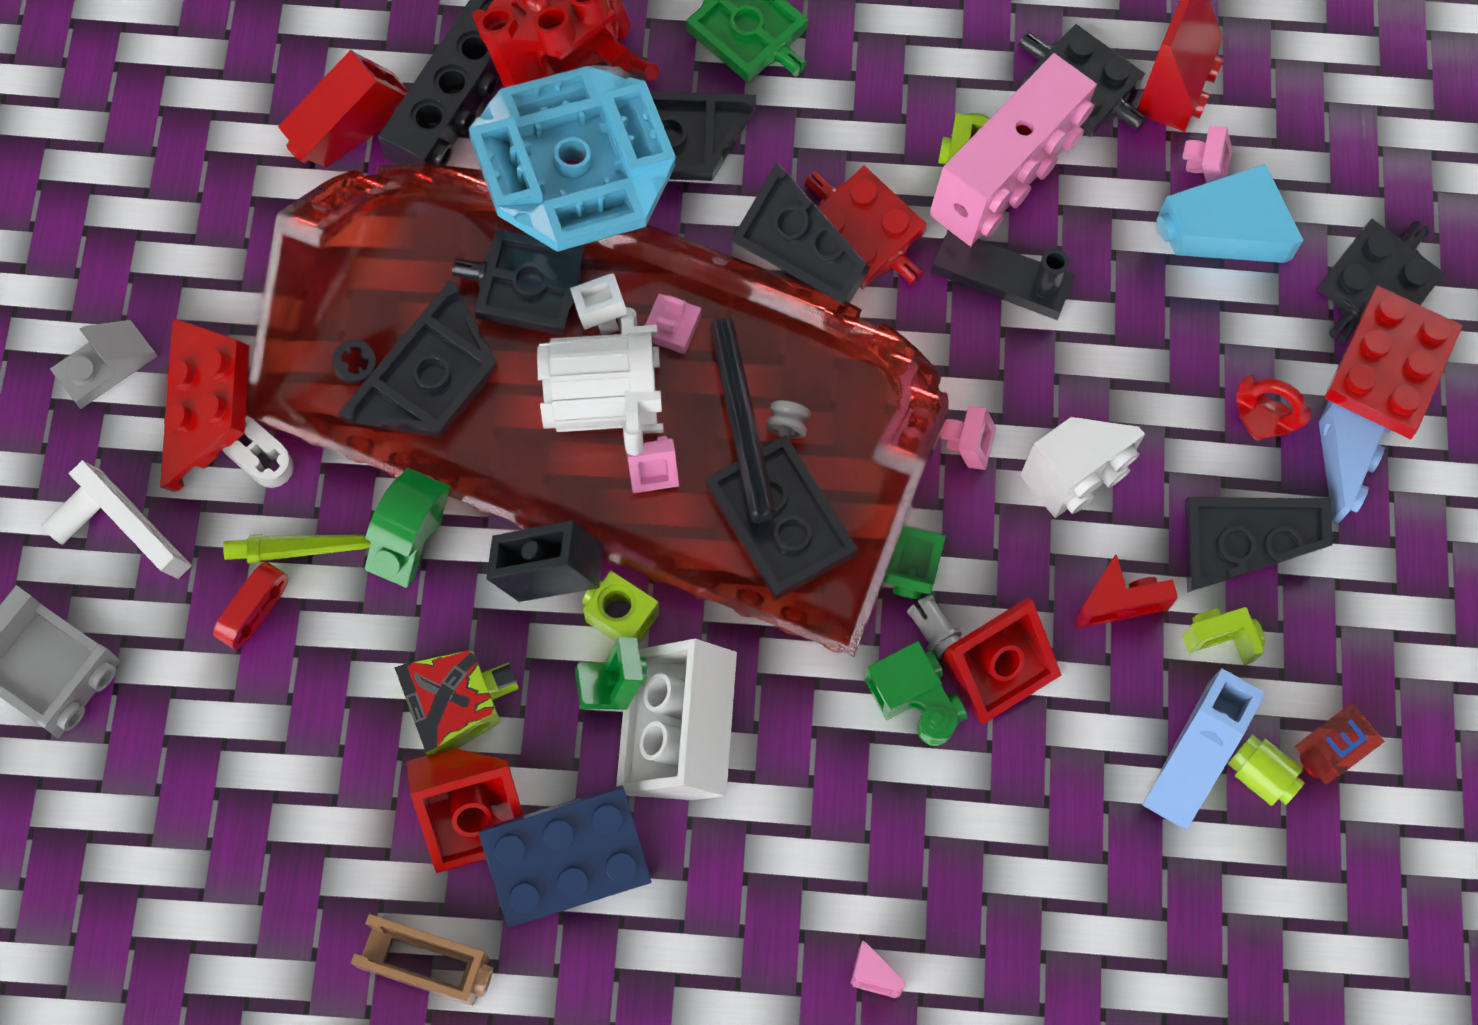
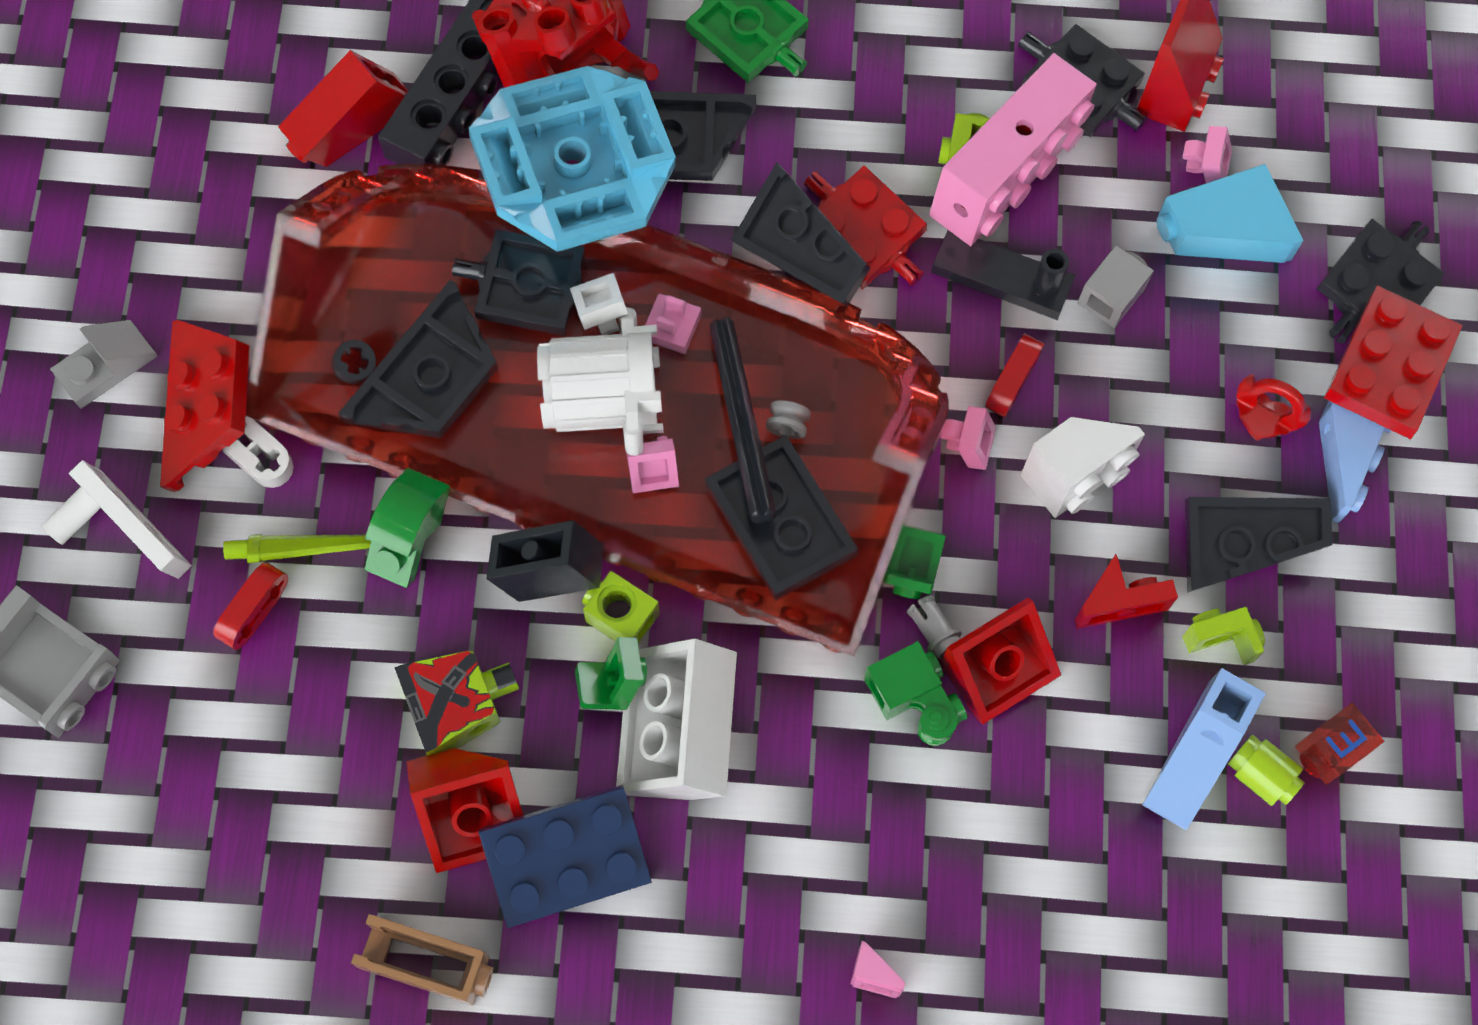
none -> red beam [985,333,1045,418]
none -> light grey brick [1077,245,1154,329]

